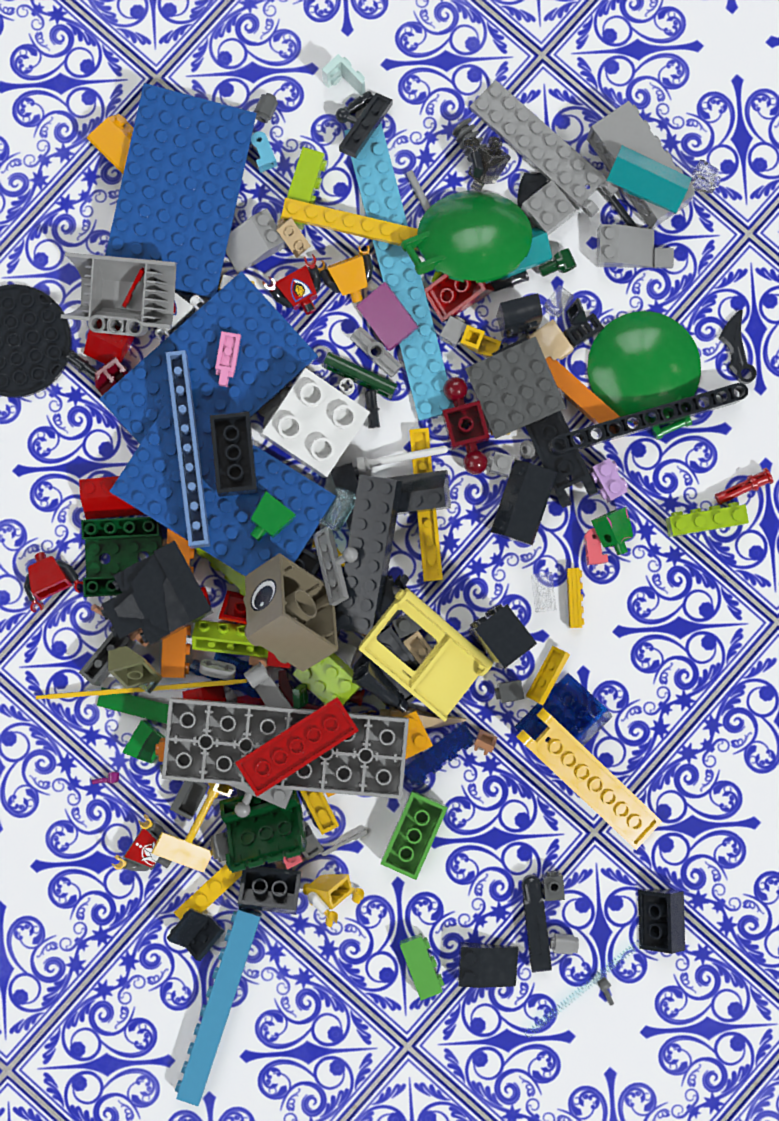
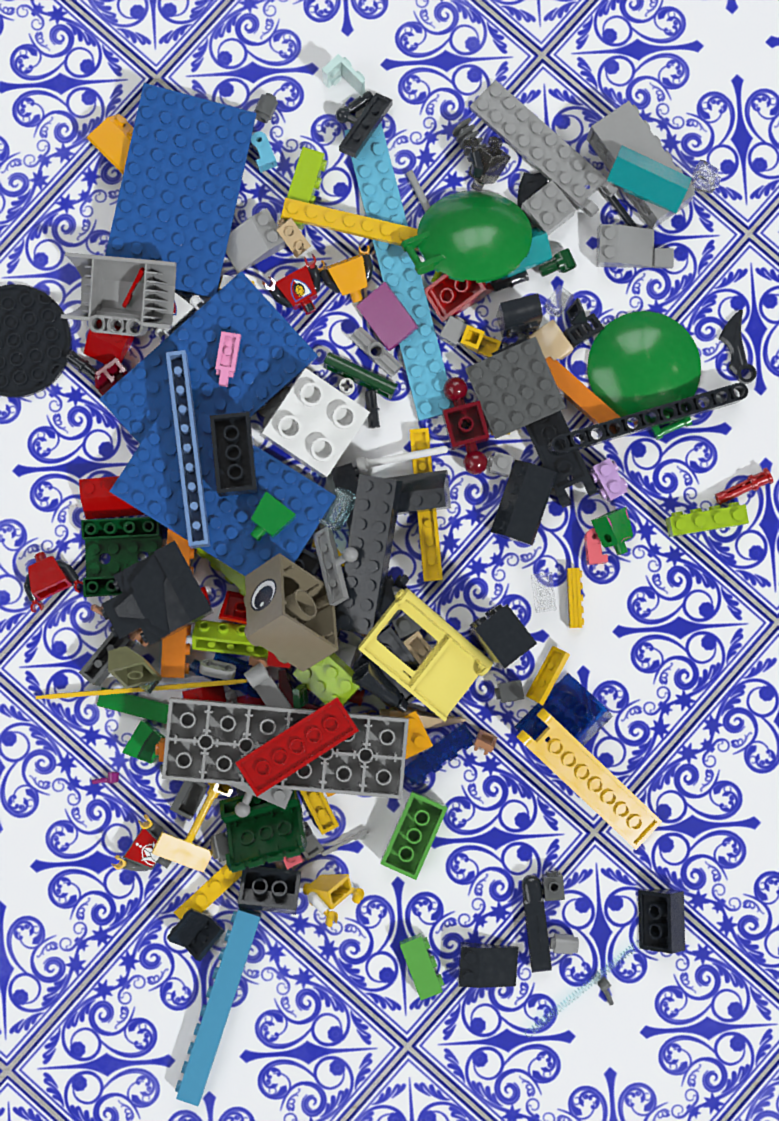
light grey plate [520,440,537,459] -> none

